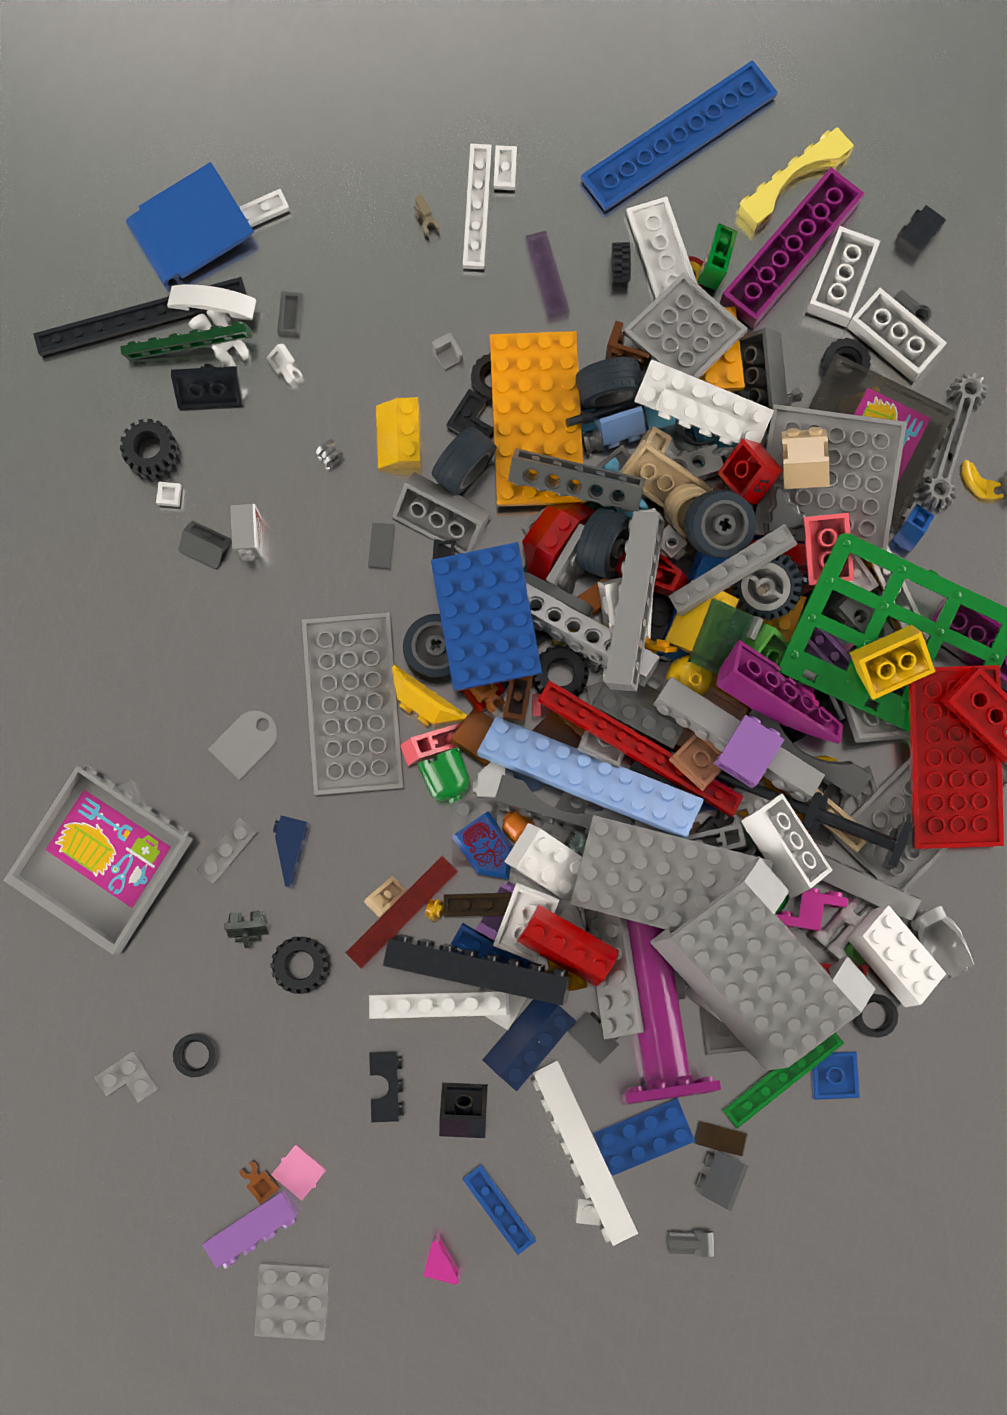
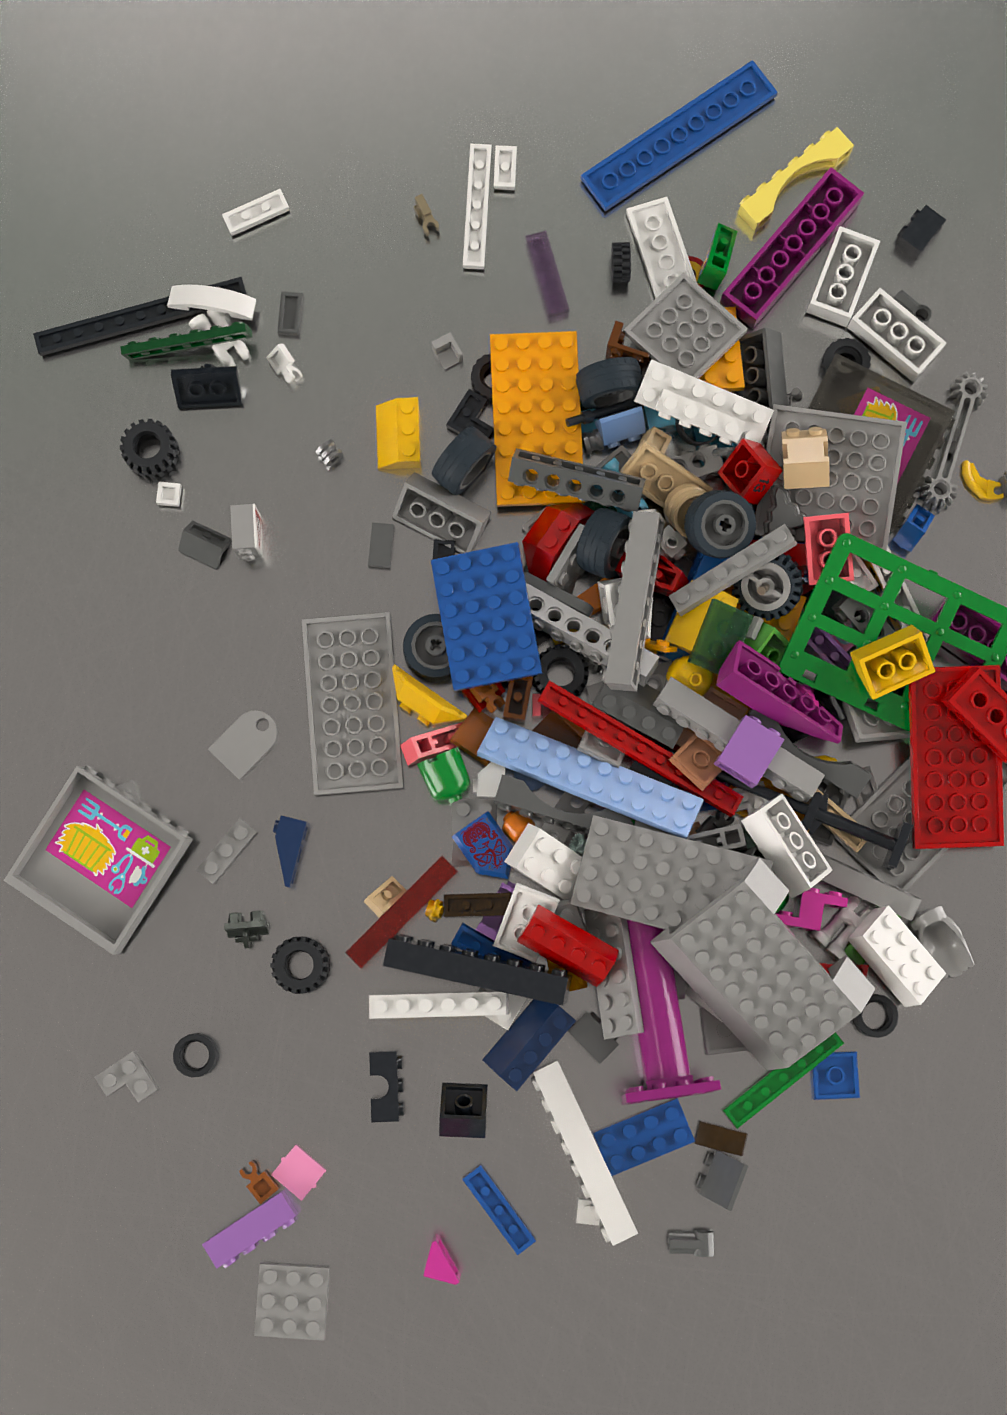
blue piece [126,162,254,286] -> none

